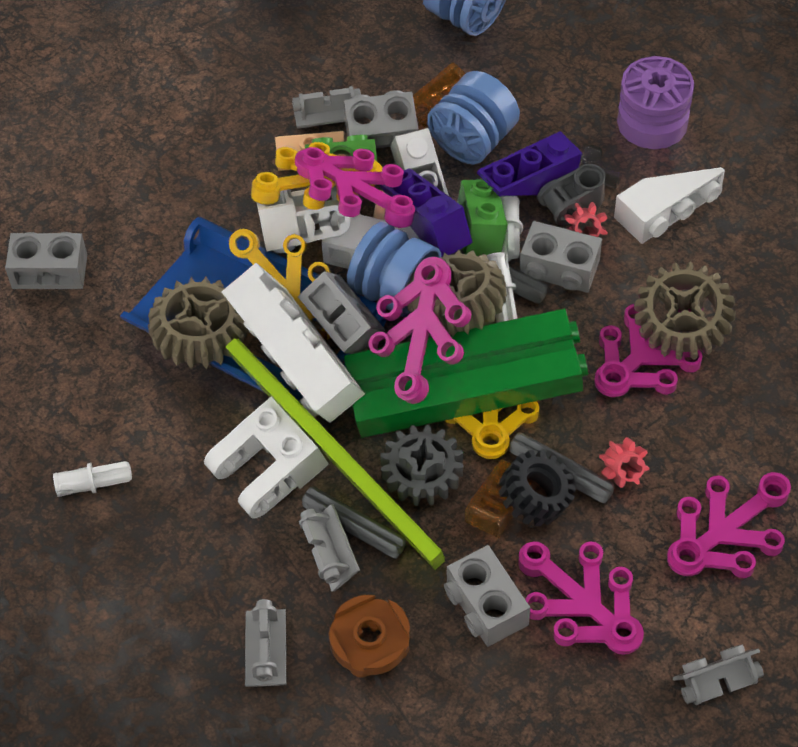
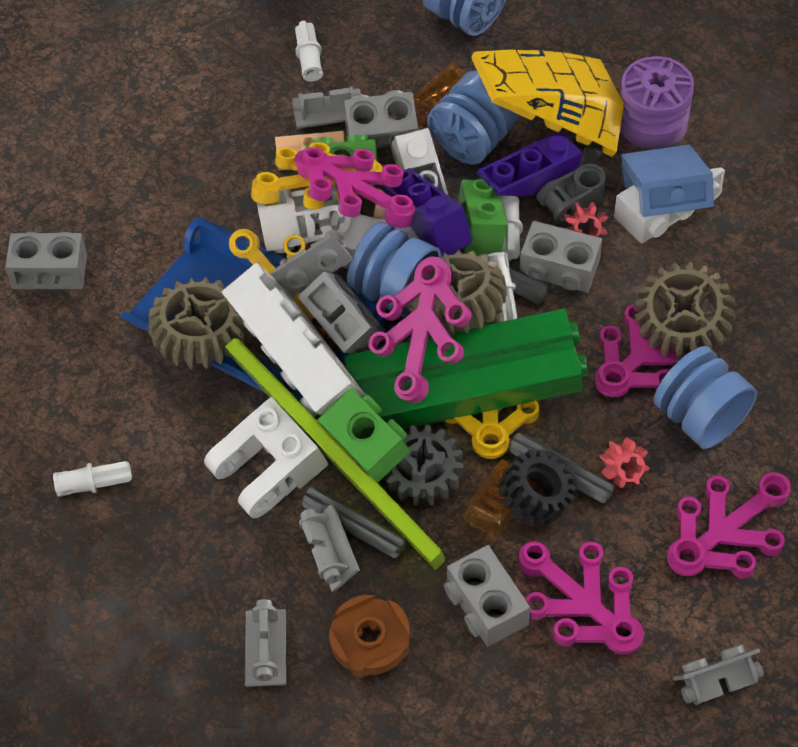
none -> light grey hinge [271,230,354,296]
none -> white axle [295,20,323,82]
none -> bright green brick [318,388,411,483]
none -> yellow wedge [471,50,624,157]
none -> medium blue panel [621,144,714,217]
none -> medium blue wheel [654,346,758,449]

